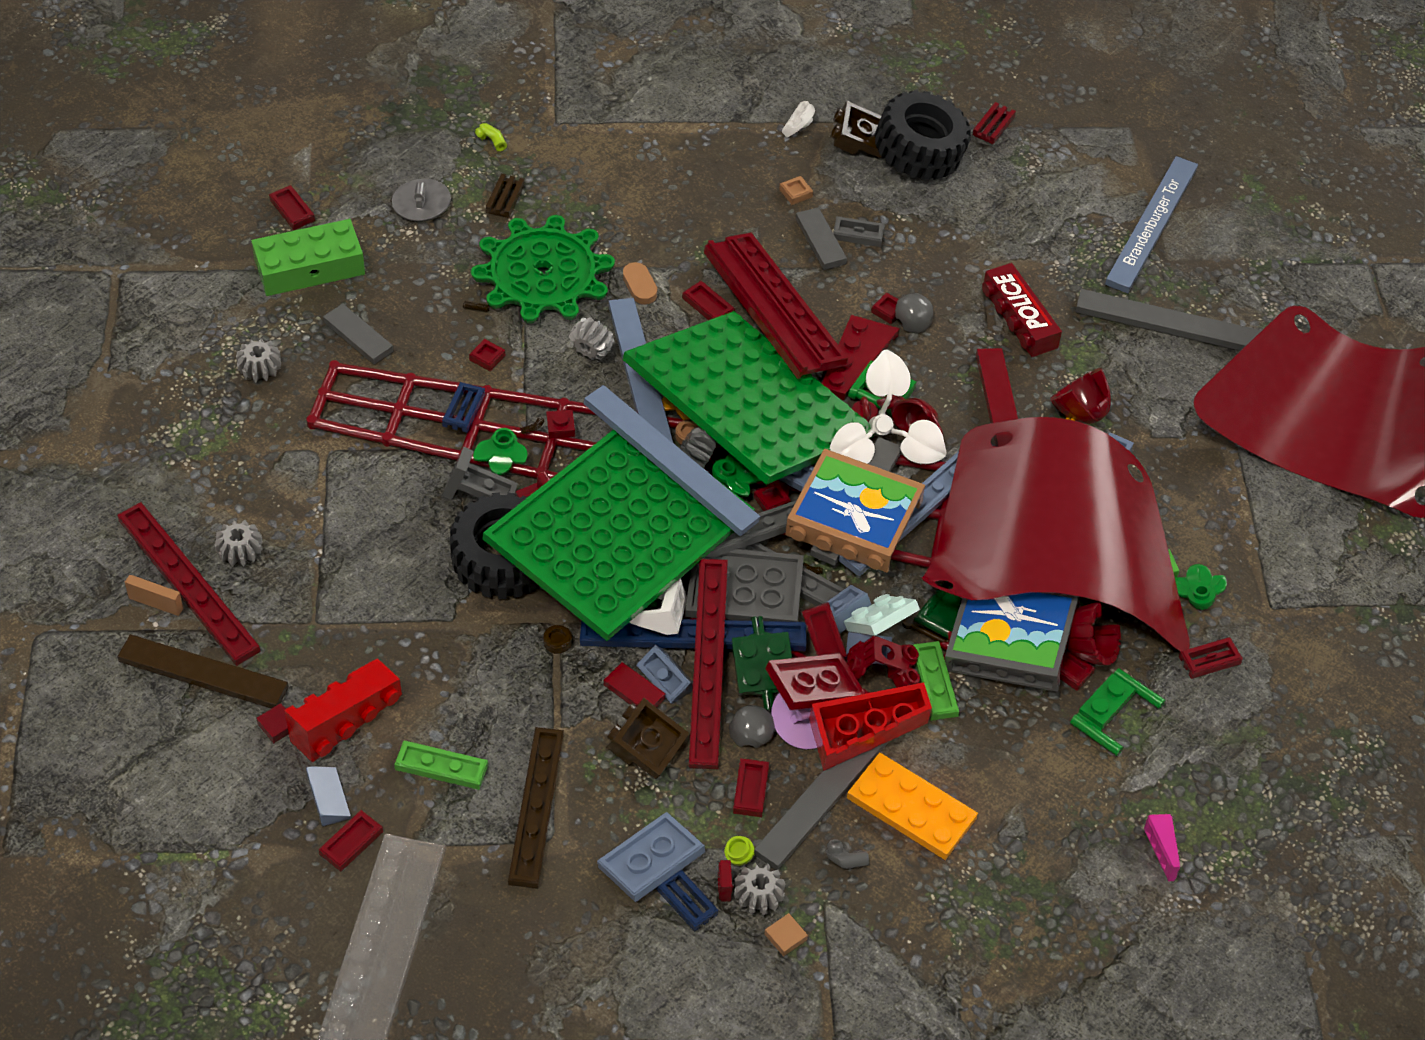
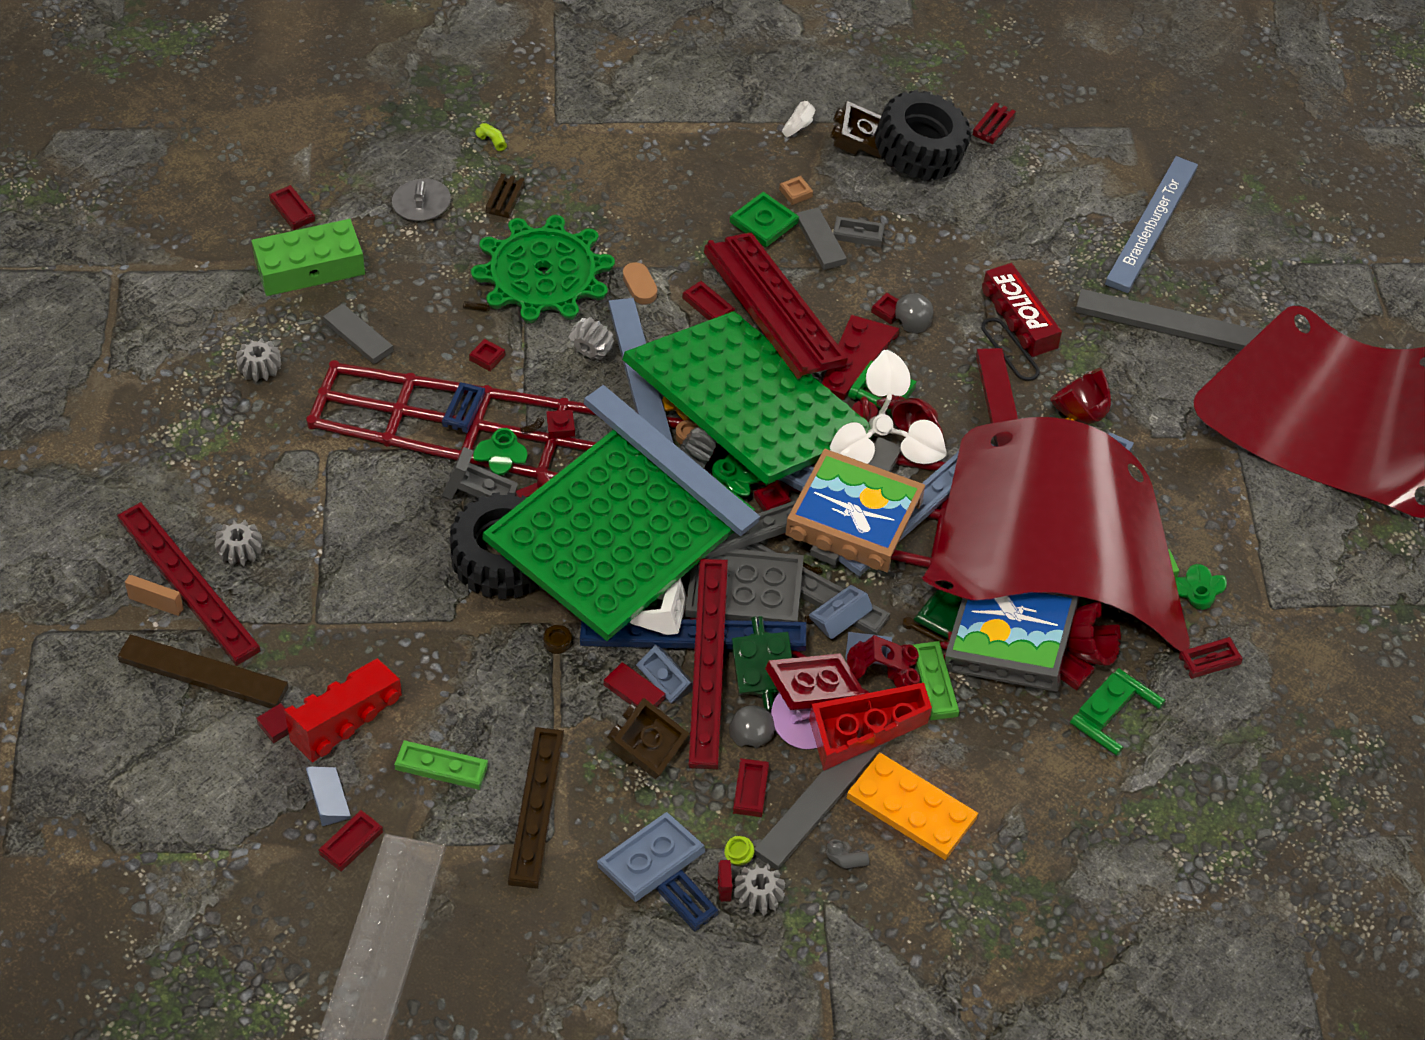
medium nougat tile [764,913,808,957] -> none
dark red tile [801,602,847,657] -> none
light aqua plate [844,594,920,636] -> none
dark pink slope [1144,814,1180,881] -> none
none -> green plate [730,192,799,247]
none -> black piece [981,317,1040,381]

